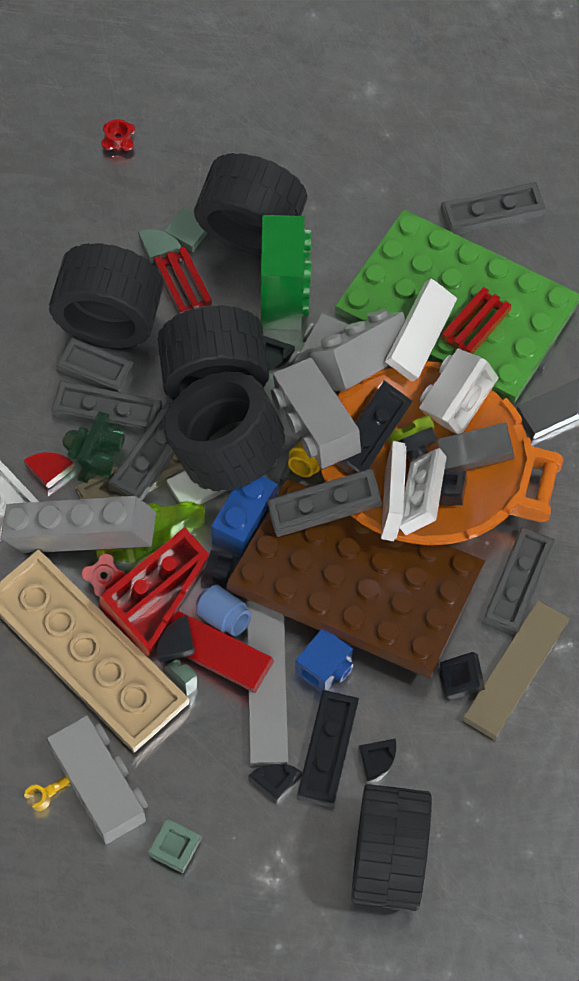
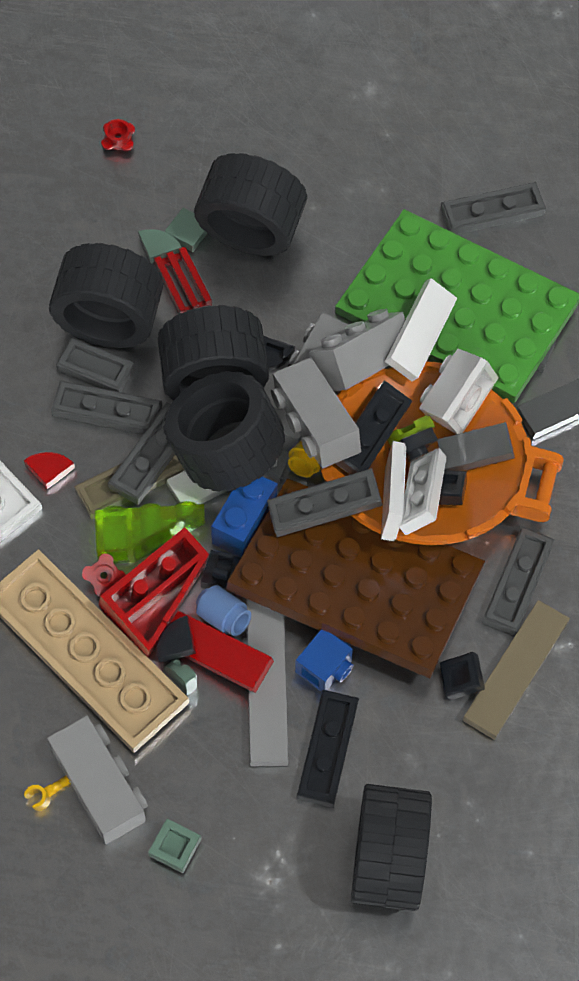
light grey brick [1,496,156,553] -> none
clear green hips [62,411,125,483] -> none
black tile [248,764,302,803] -> none
green brick [261,215,311,330] -> none
black tile [358,738,397,784] -> none
red tile [442,287,512,354] -> none

